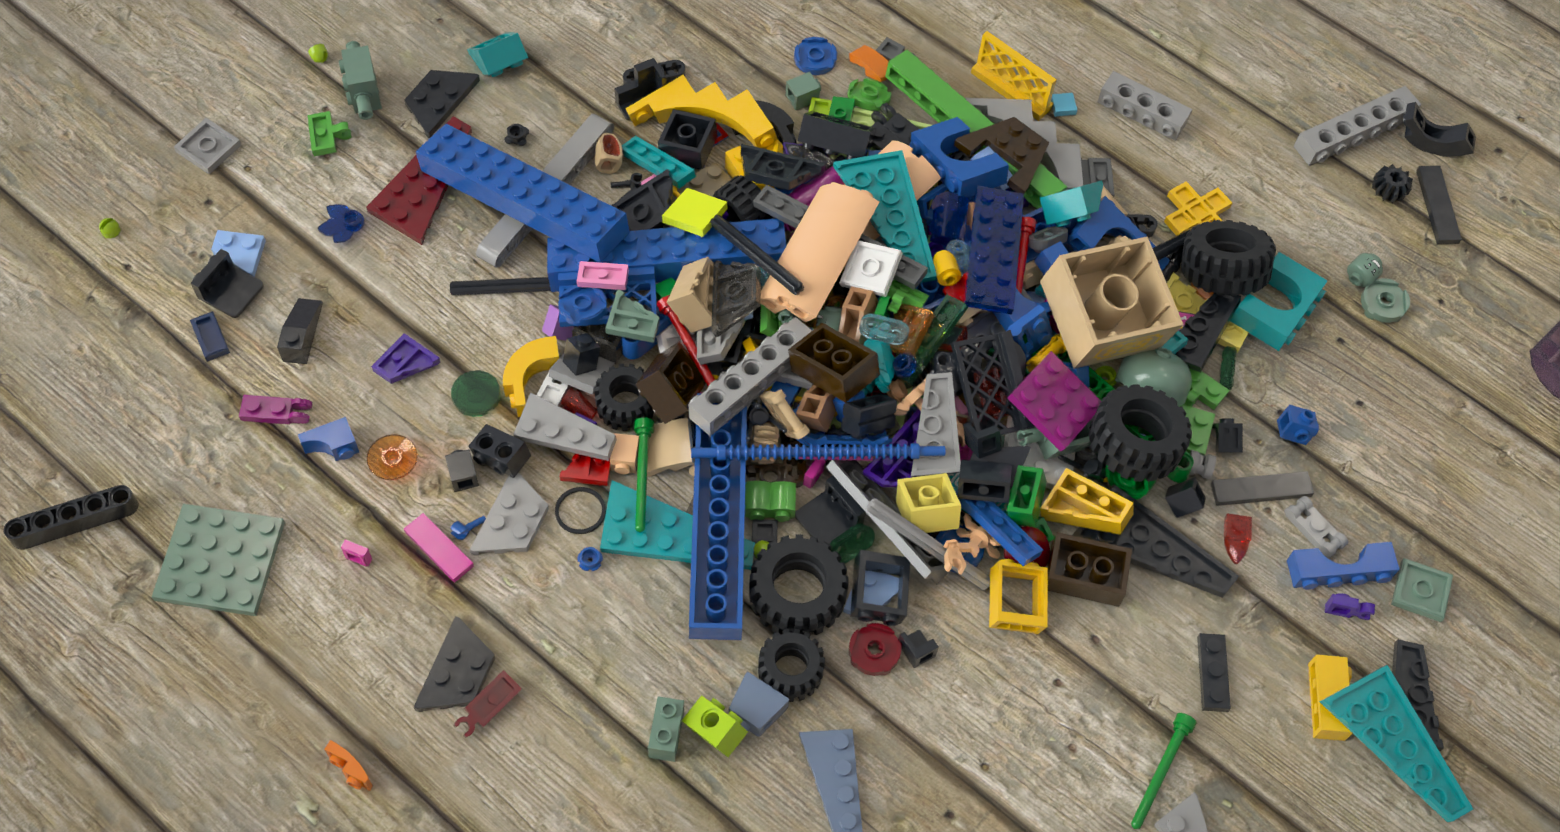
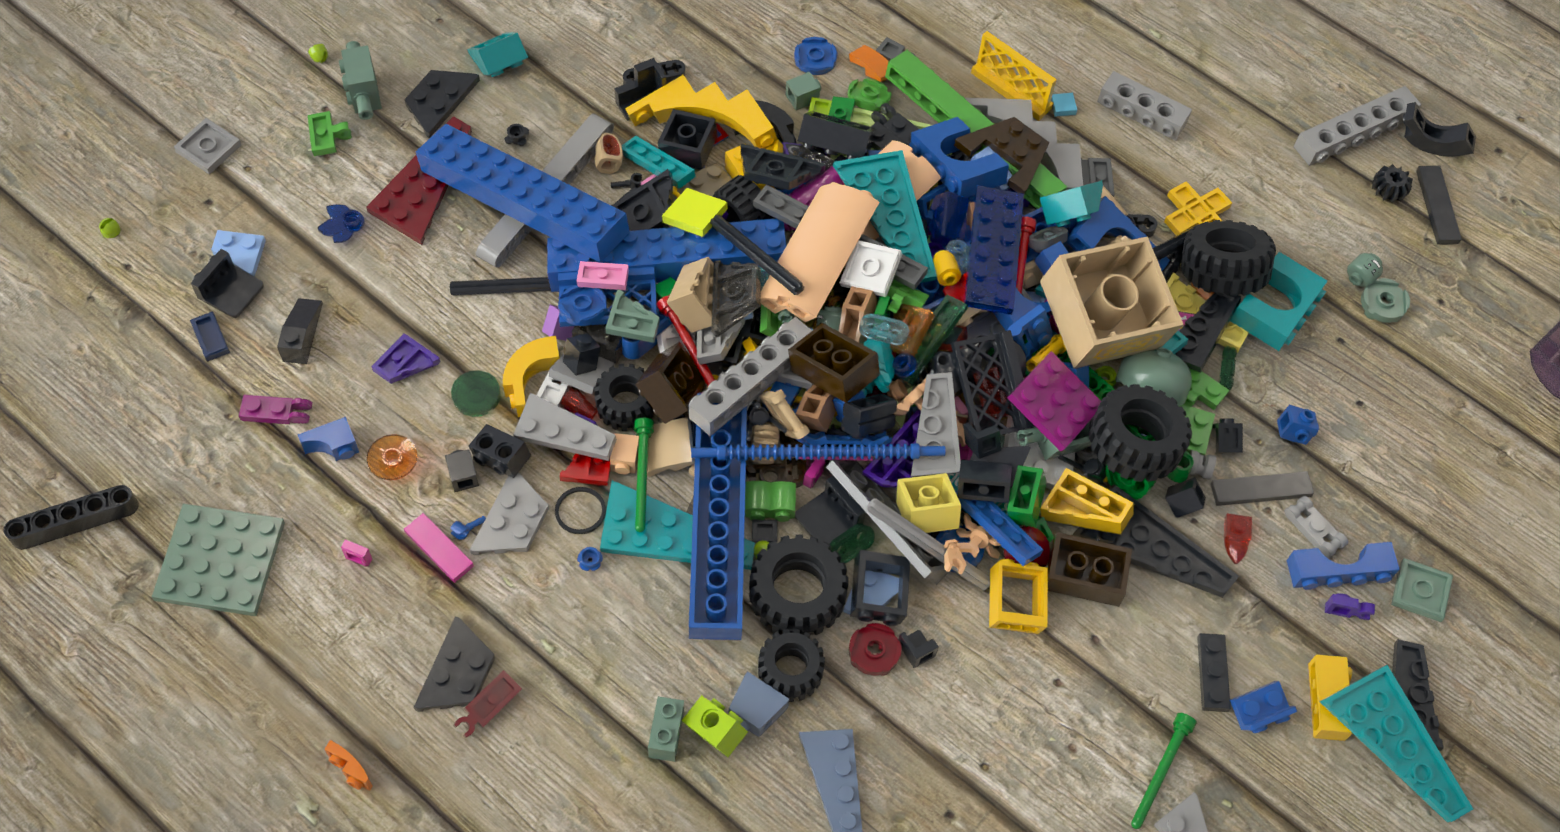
none -> blue bracket [1230,681,1297,733]

